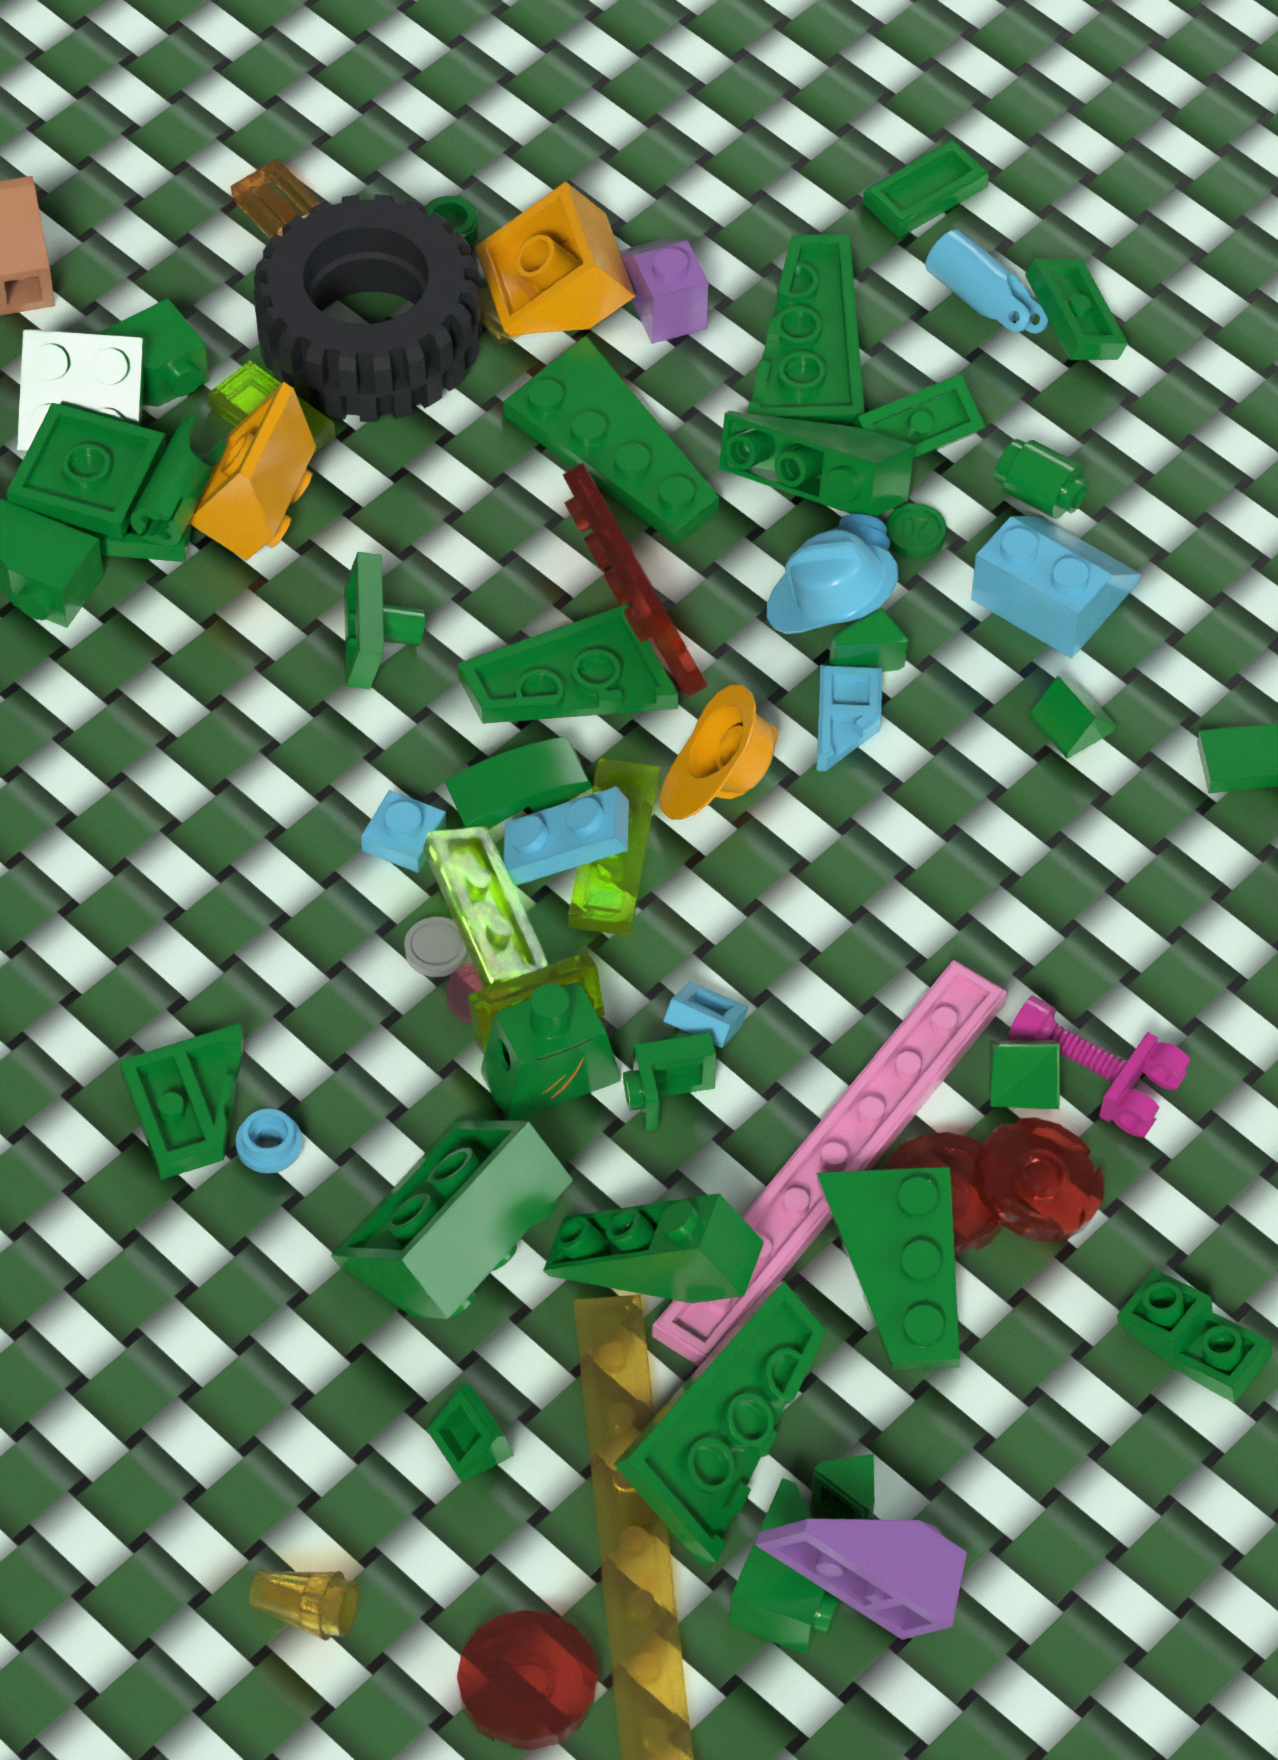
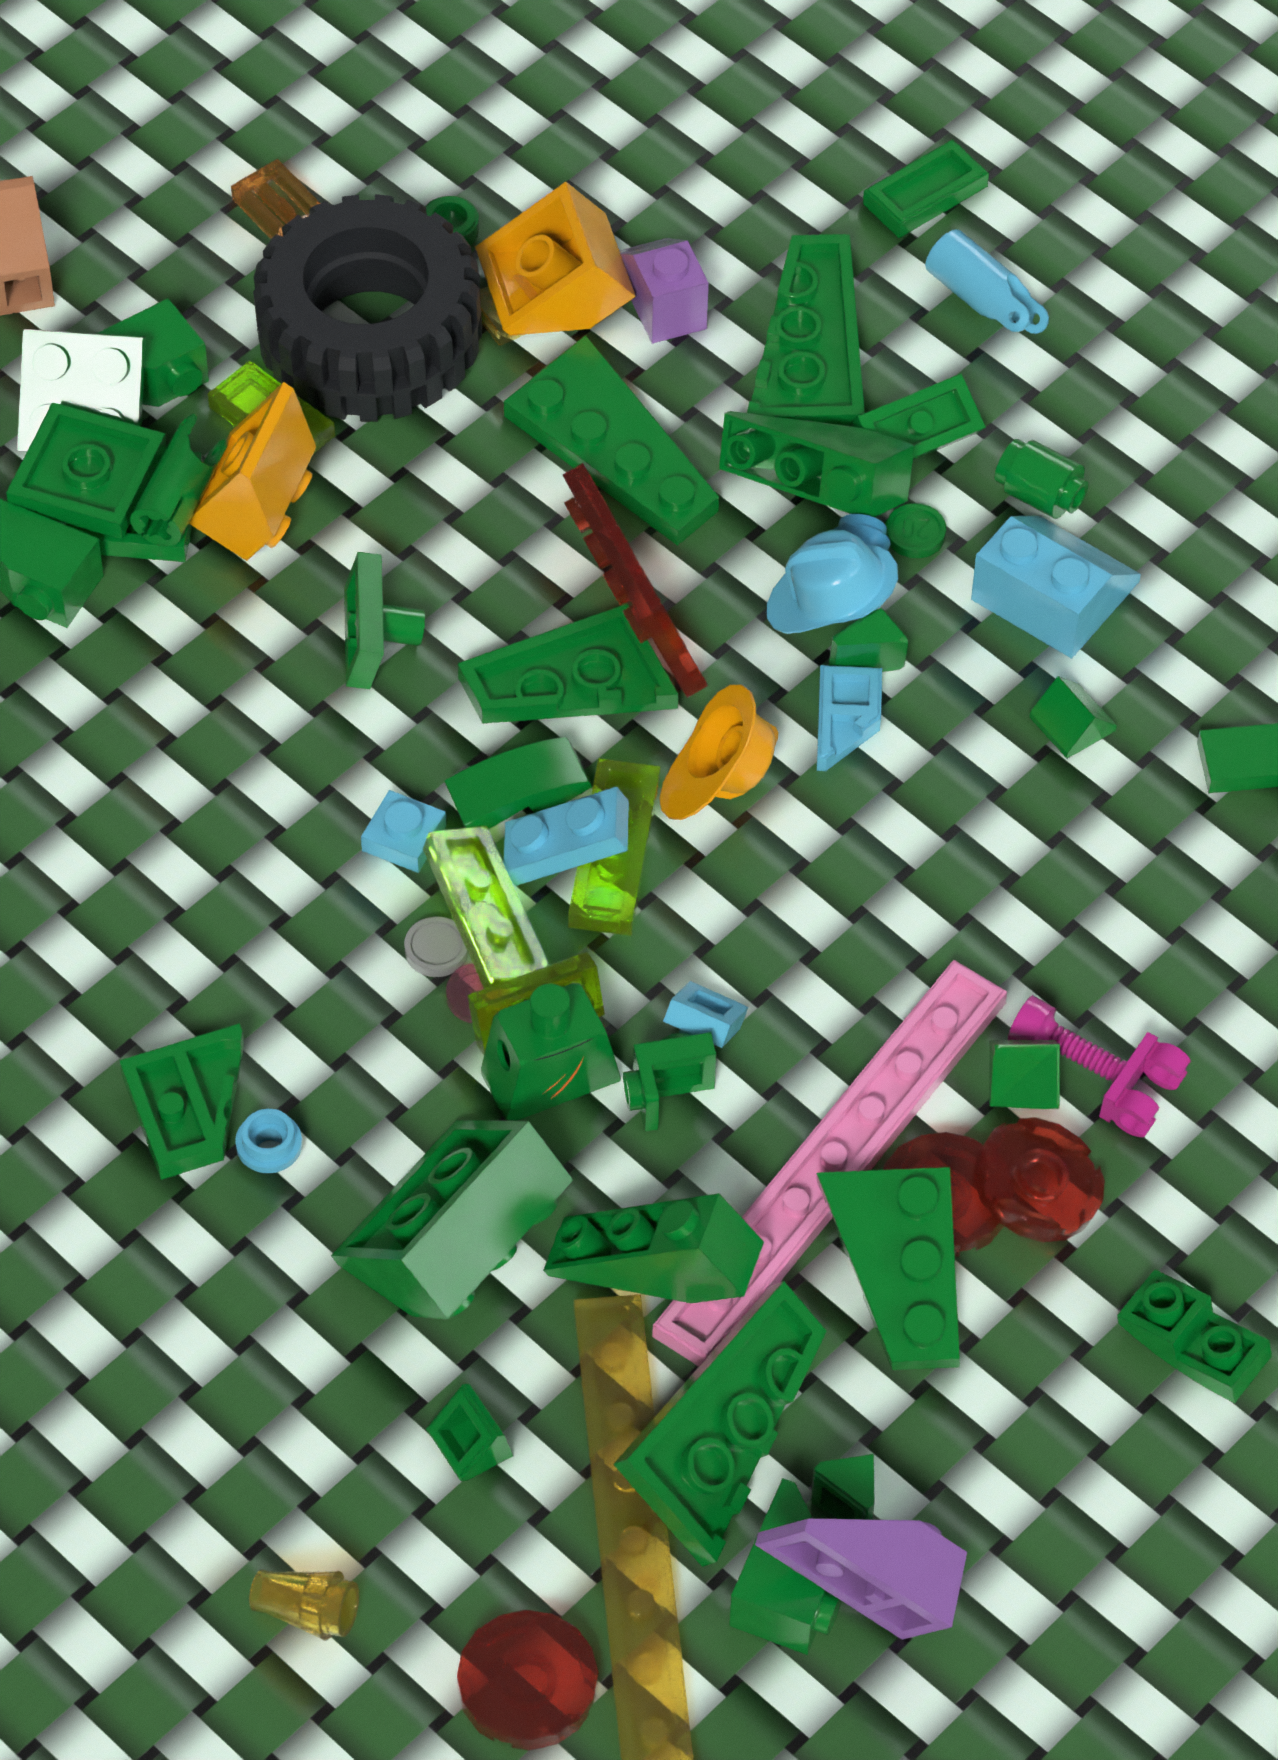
green plate [1025,258,1128,360] -> none

